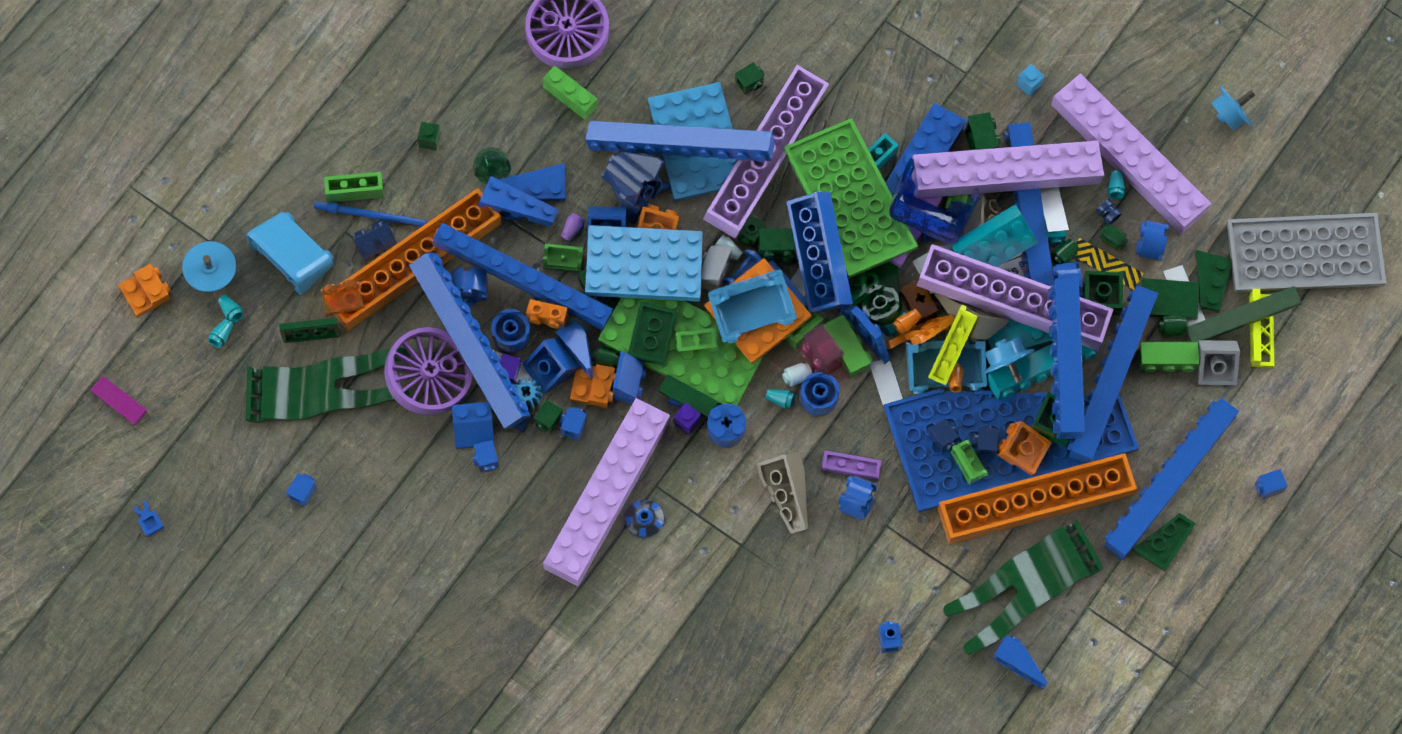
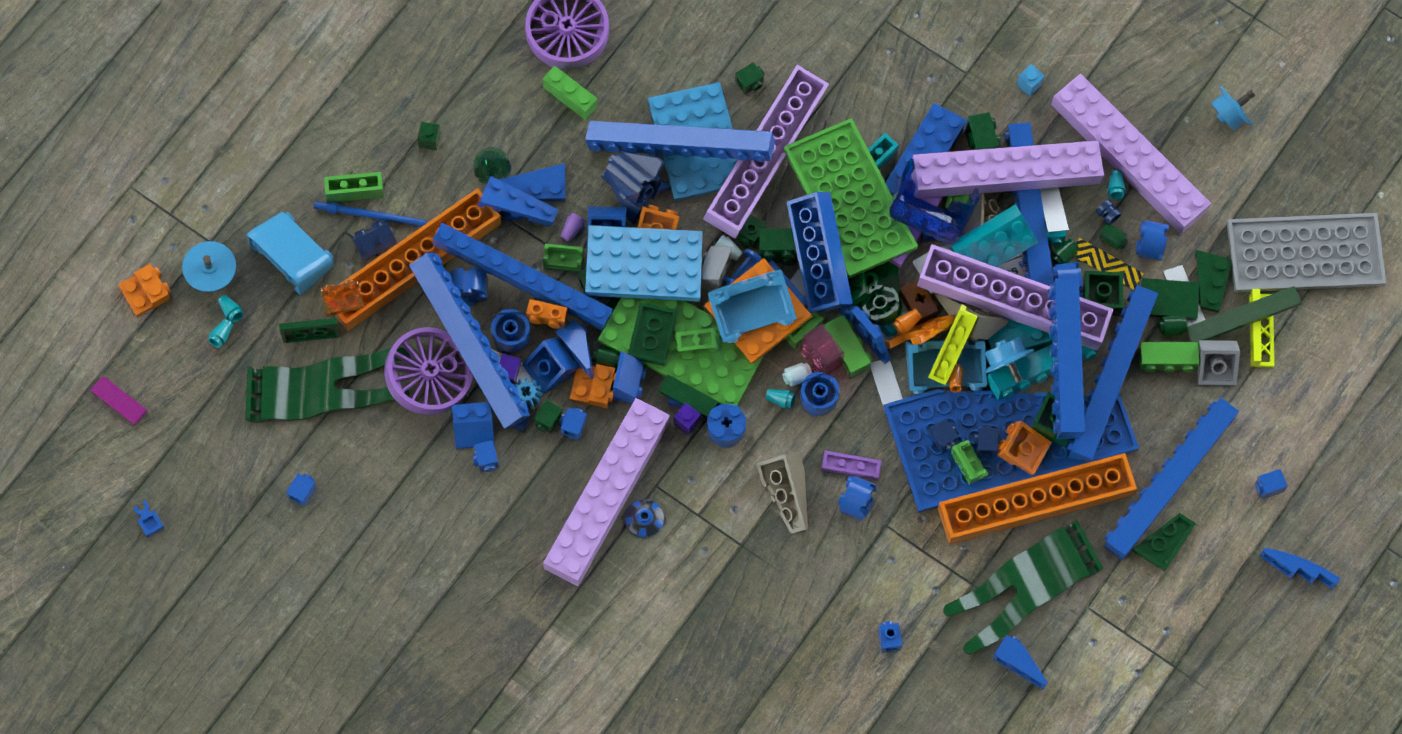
none -> blue slope [1259,548,1340,589]

